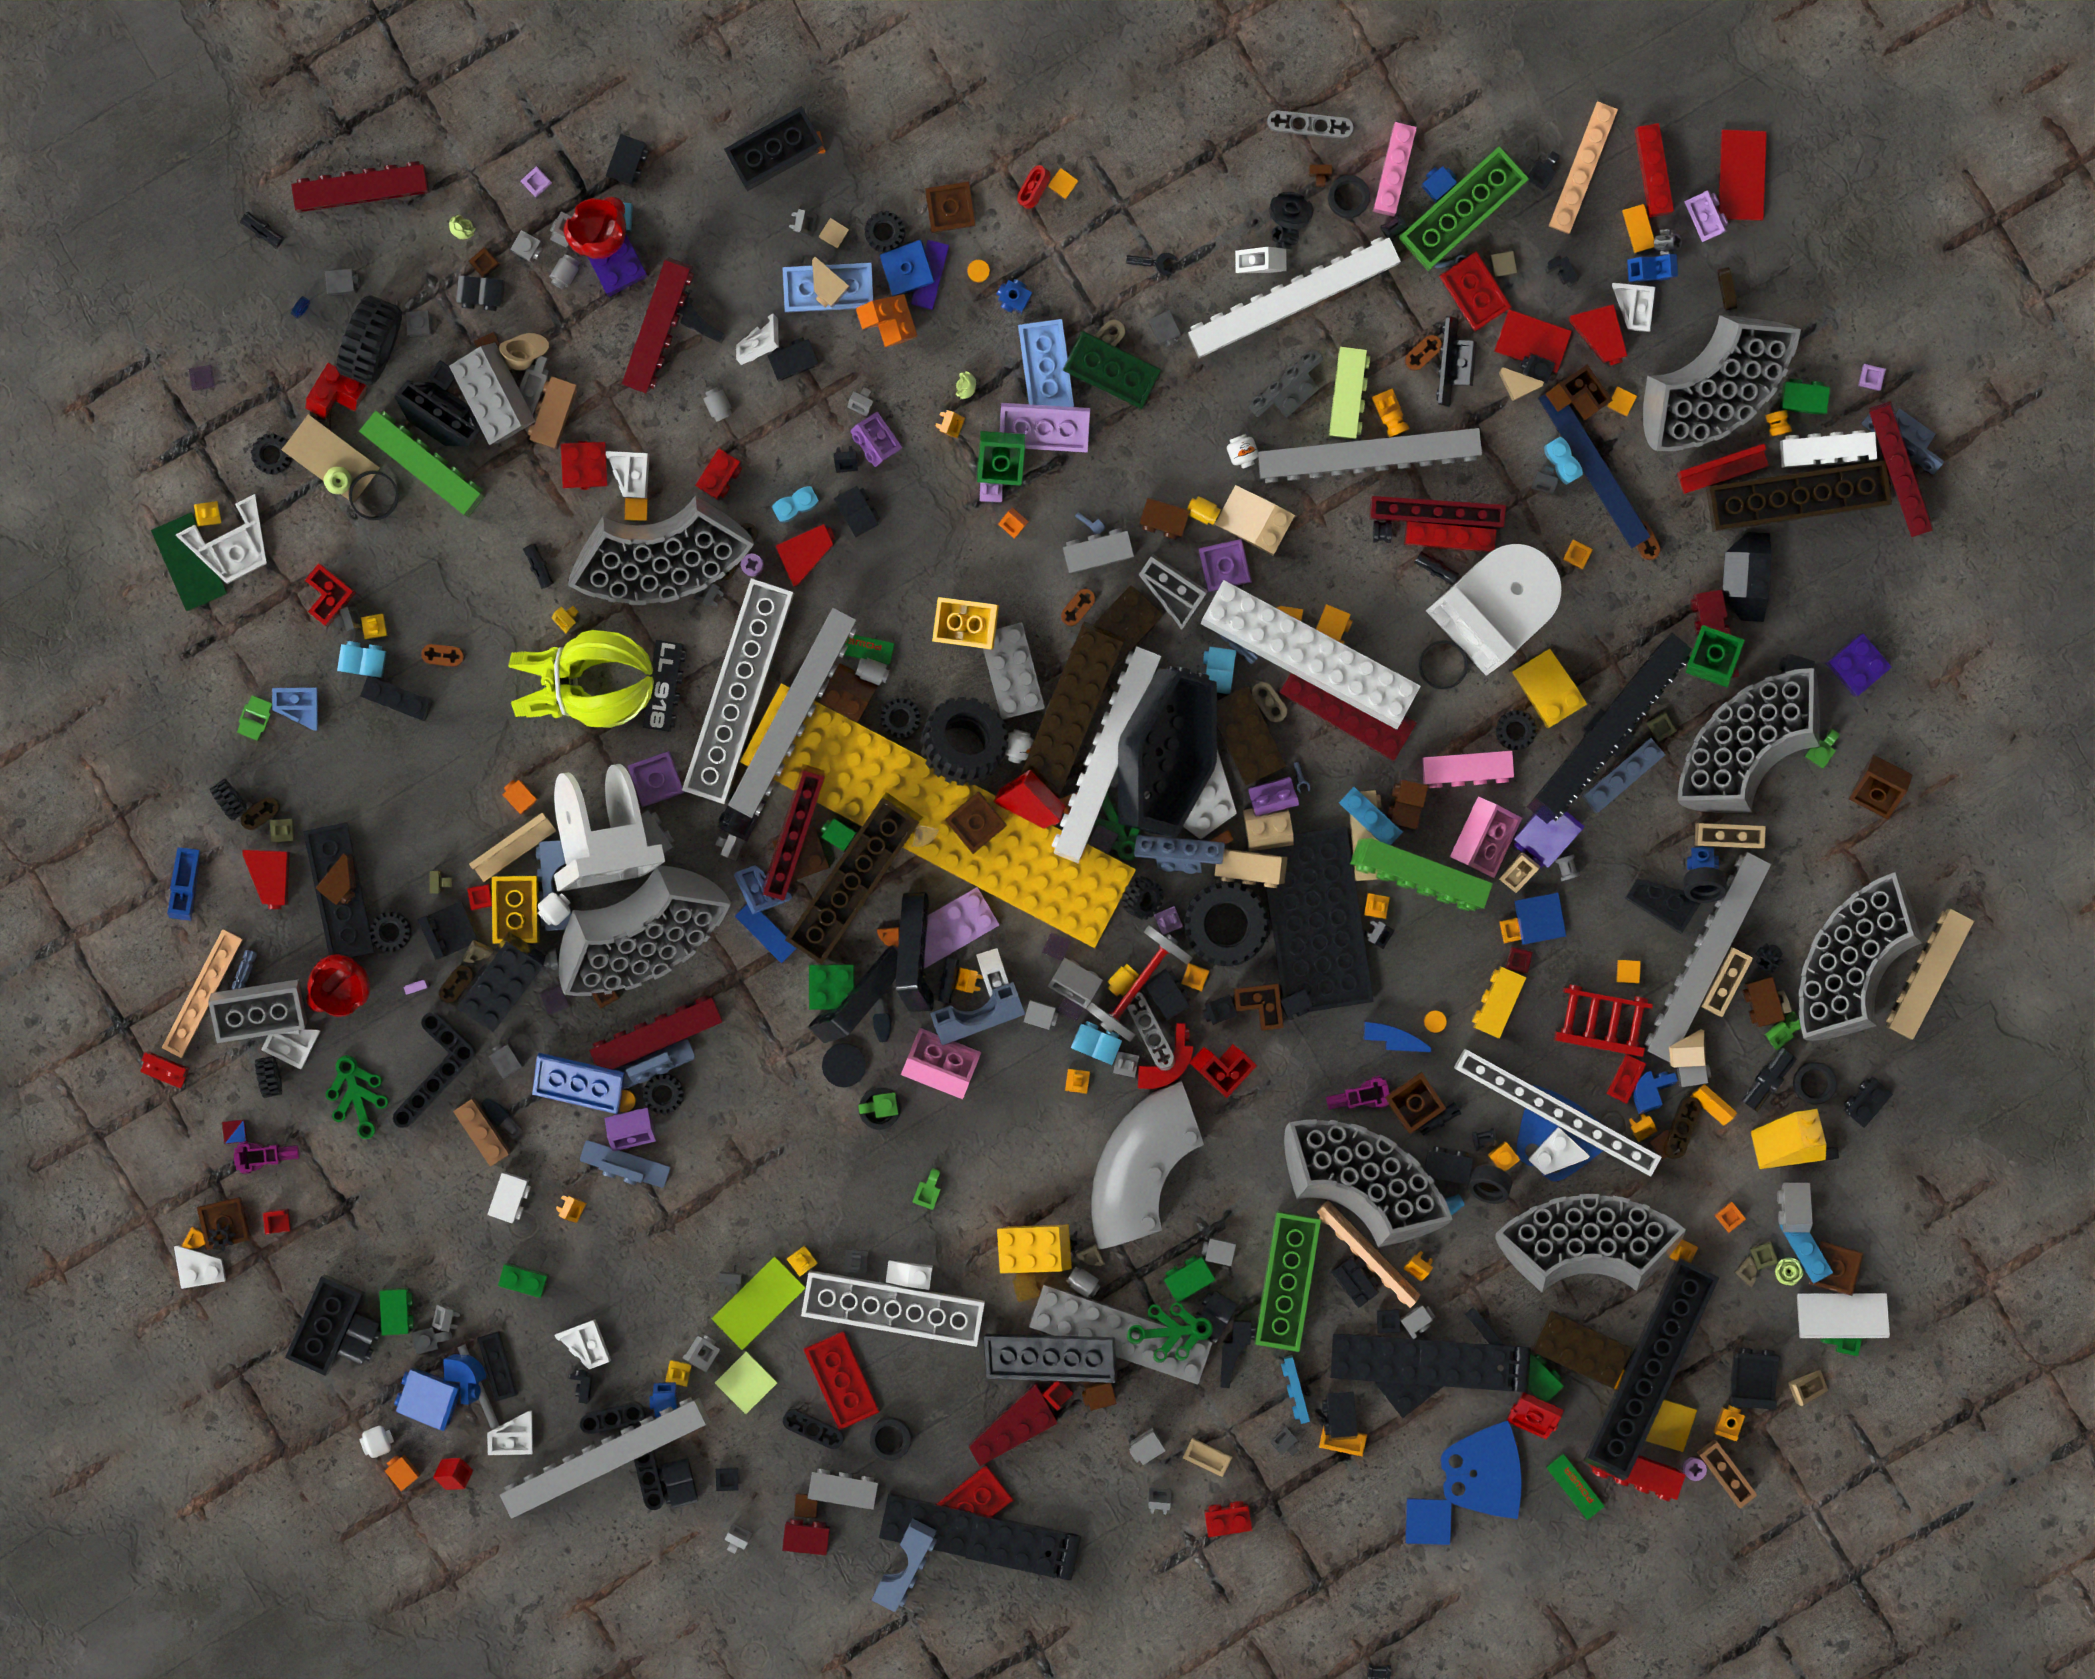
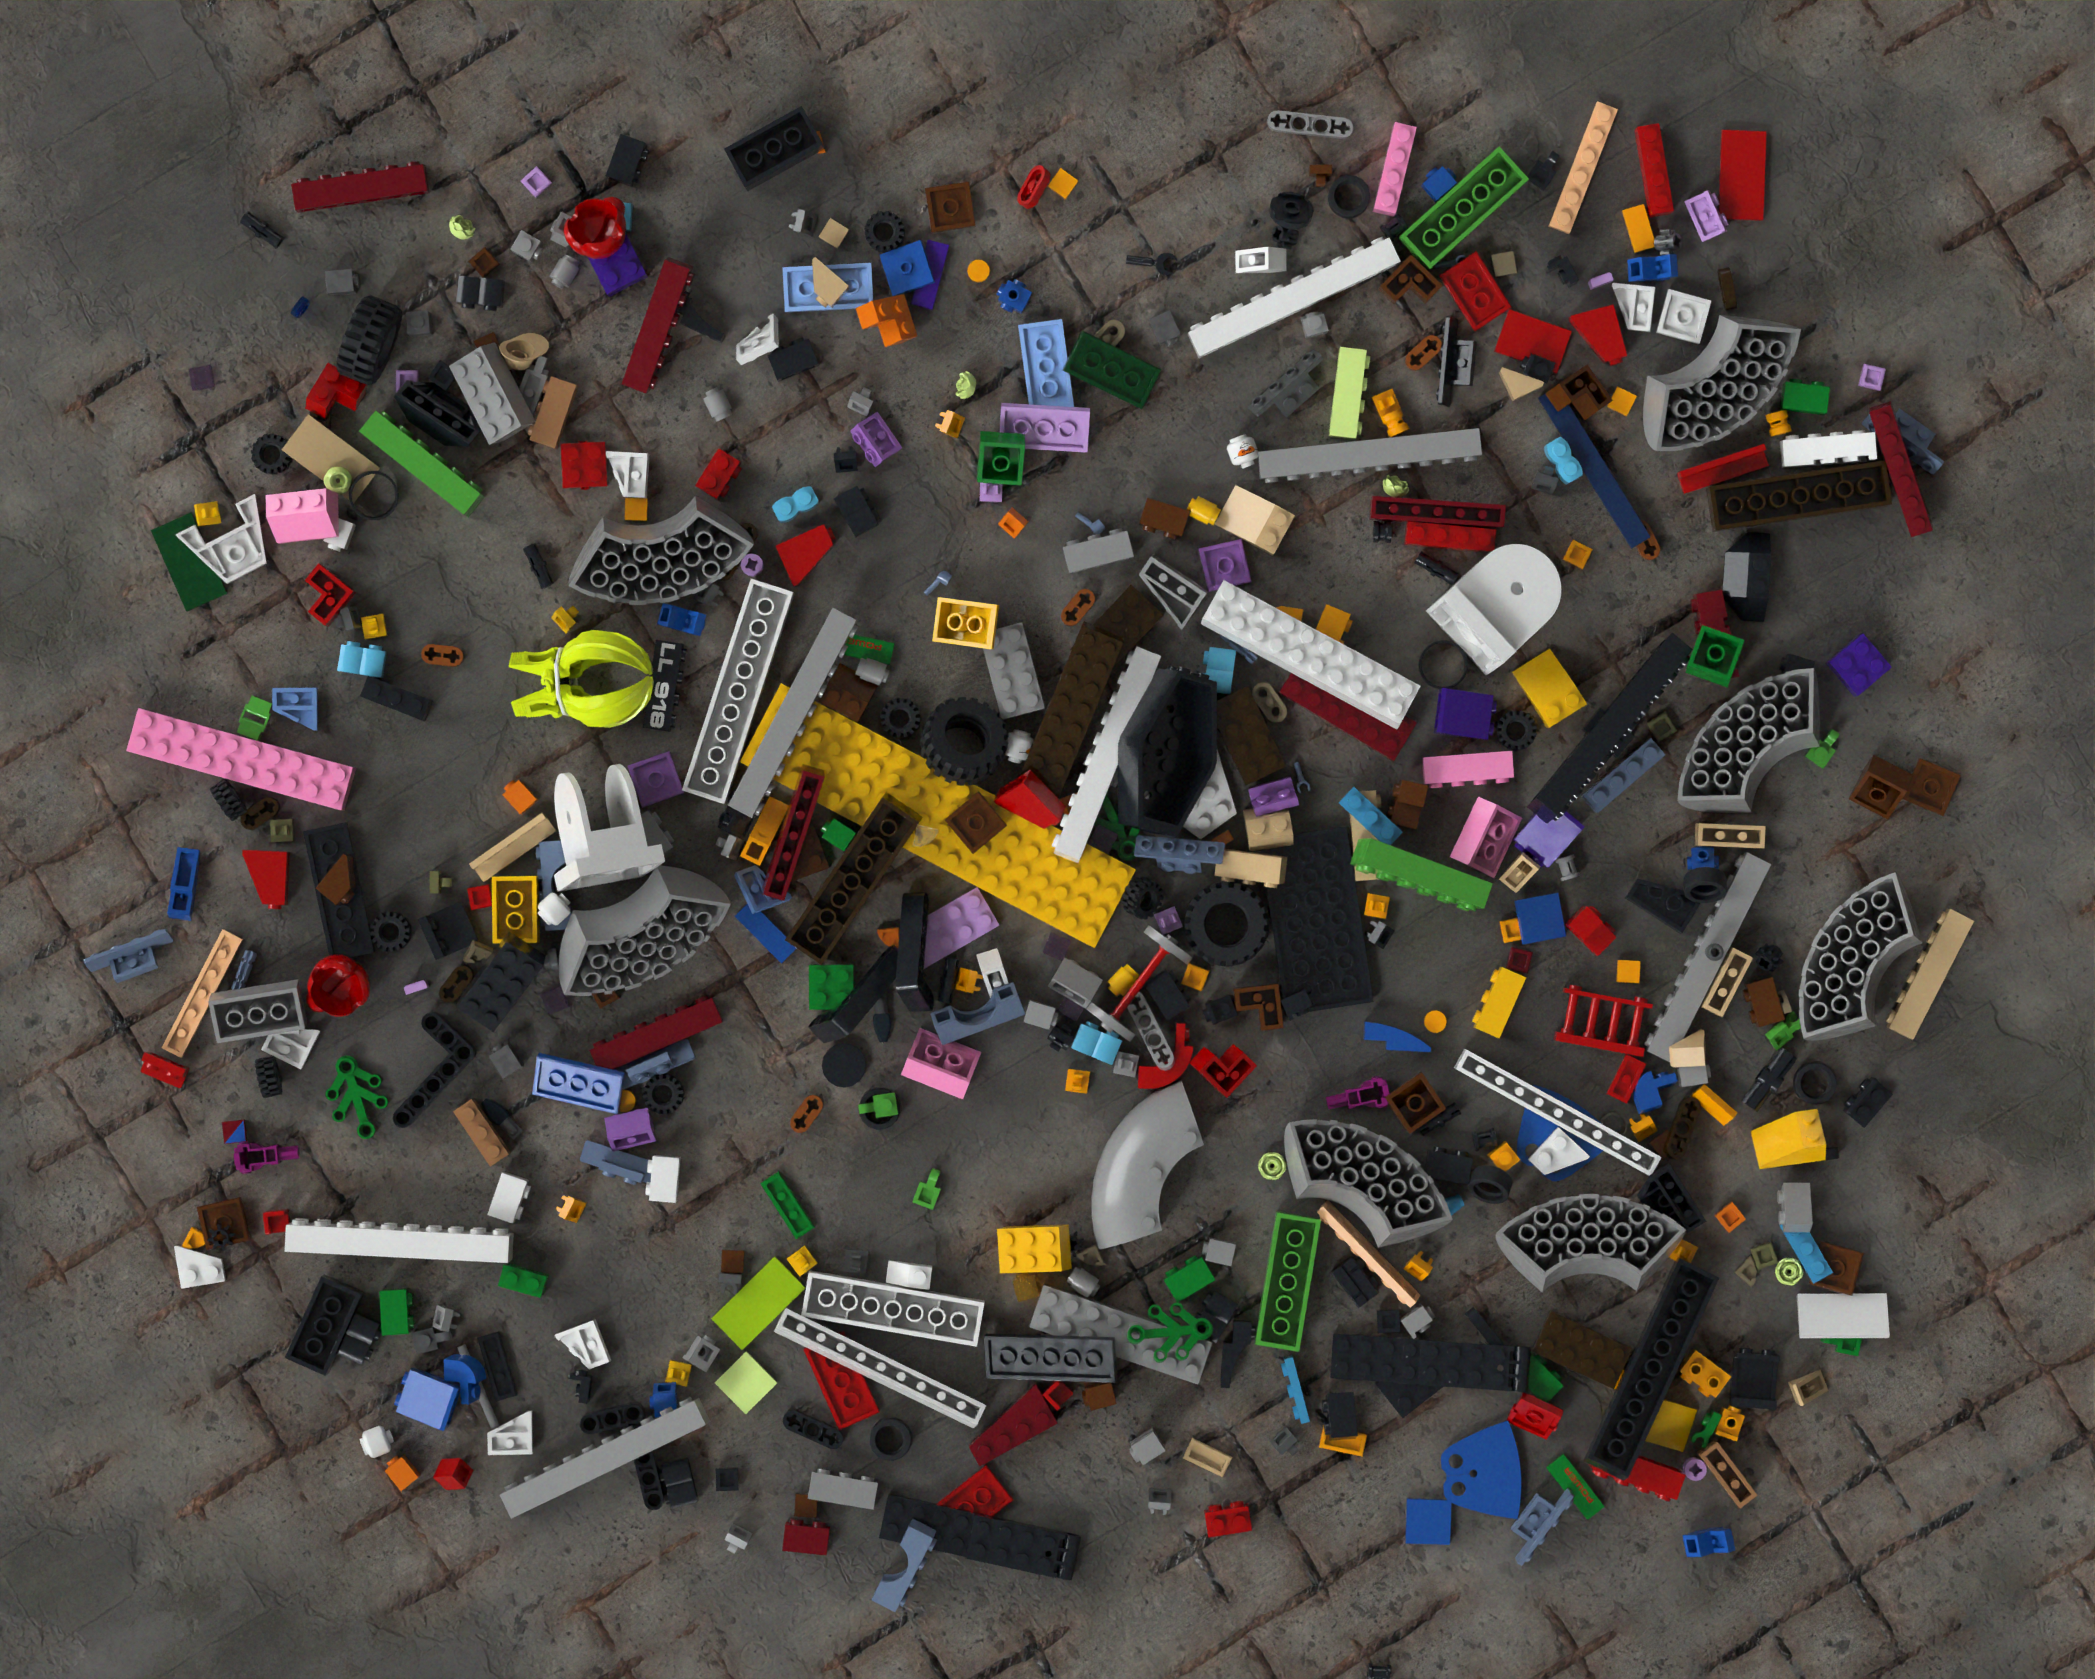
none -> sand blue bracket [84,929,174,983]
none -> bright pink brick [126,708,356,811]
none -> bright pink slope [266,488,339,544]
none -> white brick [285,1218,514,1263]
none -> white brick [323,519,356,552]
none -> lavender tile [396,370,419,393]
none -> white brick [645,1155,681,1203]
none -> blue brick [657,603,706,636]
none -> reddish brown tile [721,1249,745,1273]
none -> light orange slope [740,796,789,866]
none -> green tile [760,1172,815,1239]
none -> white brick [774,1308,986,1428]
none -> dark orange beam [790,1095,823,1133]
none -> sand blue hand [924,571,952,596]
none -> black gear [1047,1024,1074,1052]
none -> yellowish green plate [1258,1152,1286,1180]
none -> light grey brick [1300,311,1329,339]
none -> reddish brown brick [1378,255,1443,304]
none -> yellowish green plate [1383,475,1409,498]
none -> dark purple slope [1434,688,1497,740]
none -> sand blue bracket [1511,1488,1574,1566]
none -> red brick [1564,906,1617,956]
none -> lavender tile [1588,272,1614,290]
none -> black wedge [1637,1164,1707,1233]
none -> white plate [1656,289,1711,344]
none -> light orange brick [1678,1348,1731,1398]
none -> blue brick [1682,1527,1735,1557]
none -> green plate [1691,1409,1722,1448]
none -> dark grey pin [1705,943,1724,961]
none -> reddish brown plate [1902,758,1961,816]

